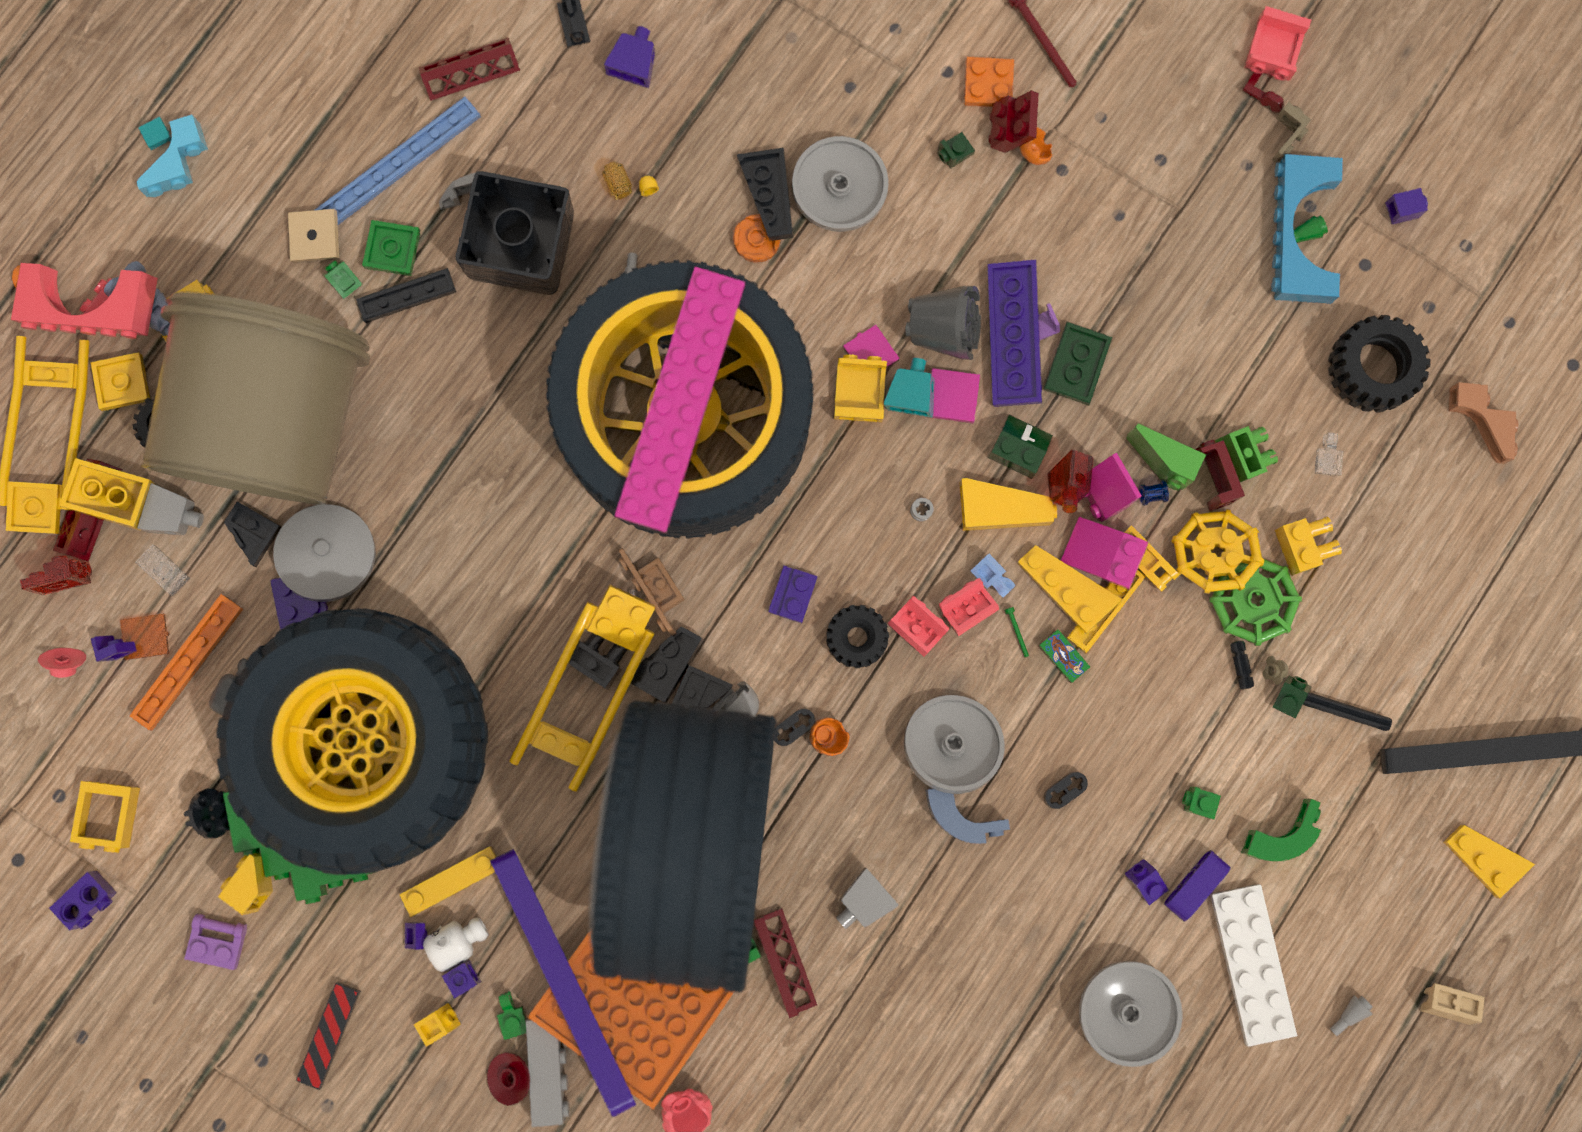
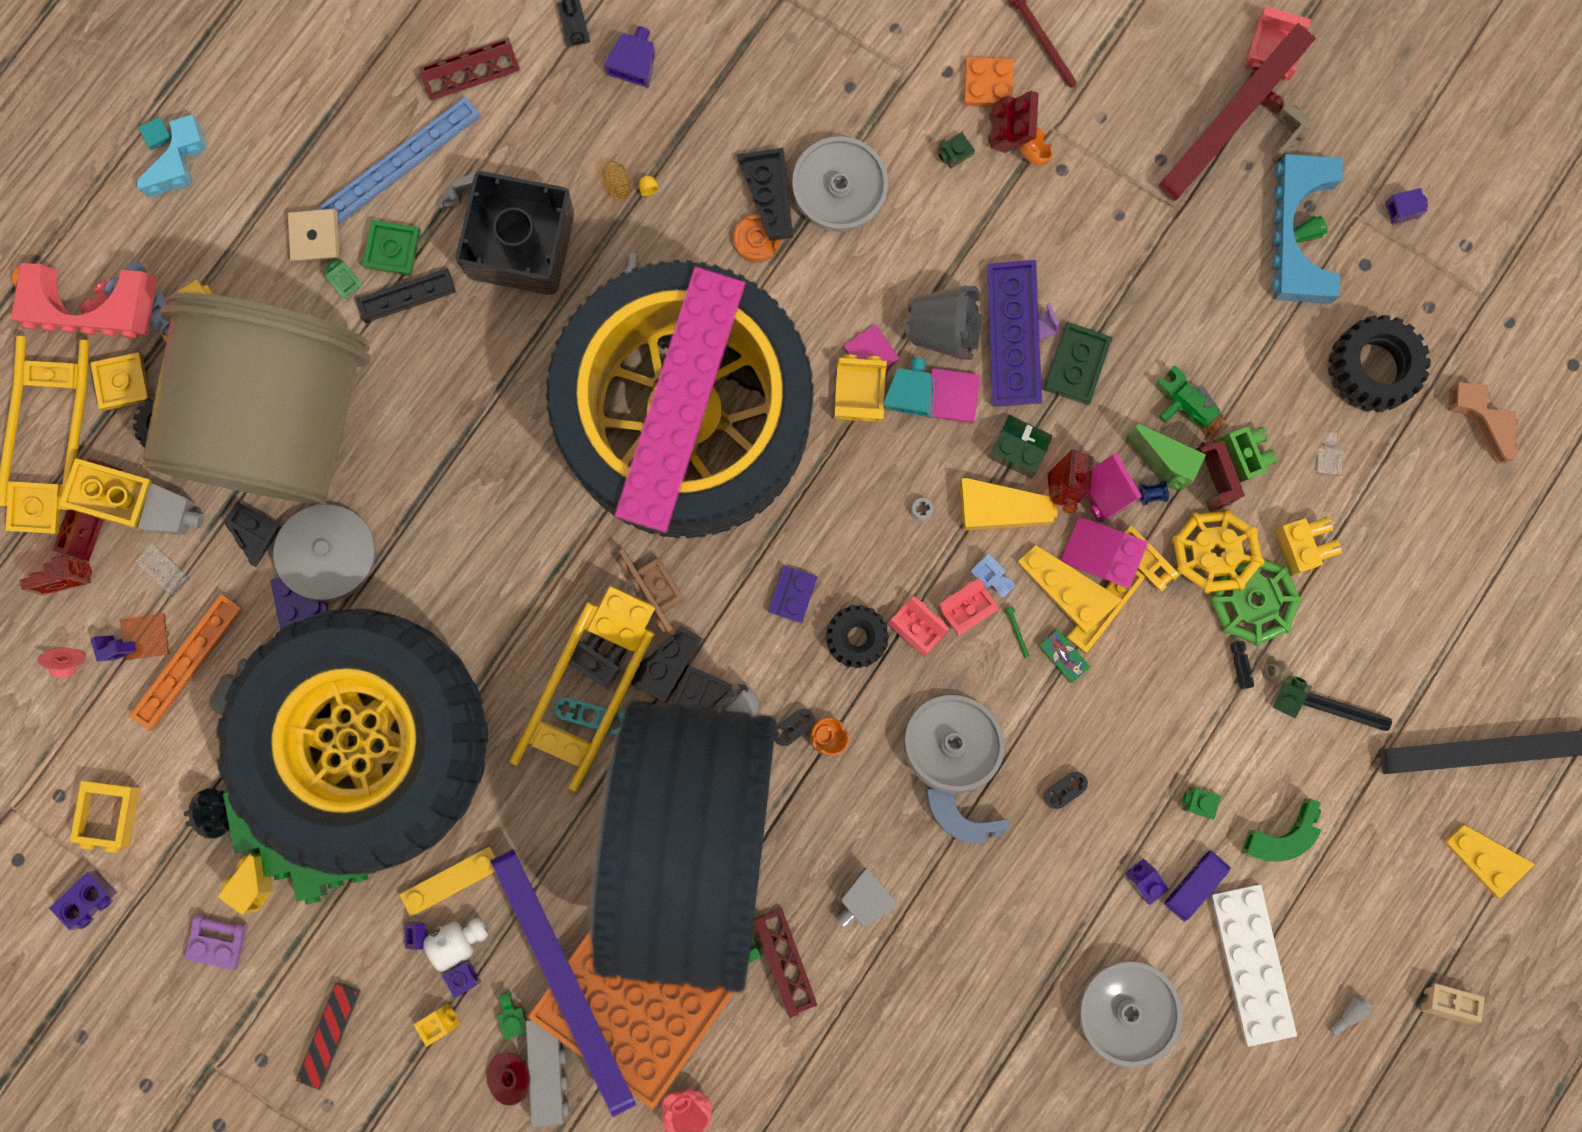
none -> teal beam [554,697,624,735]
none -> green piece [1155,366,1226,435]
none -> dark red beam [1158,23,1316,202]

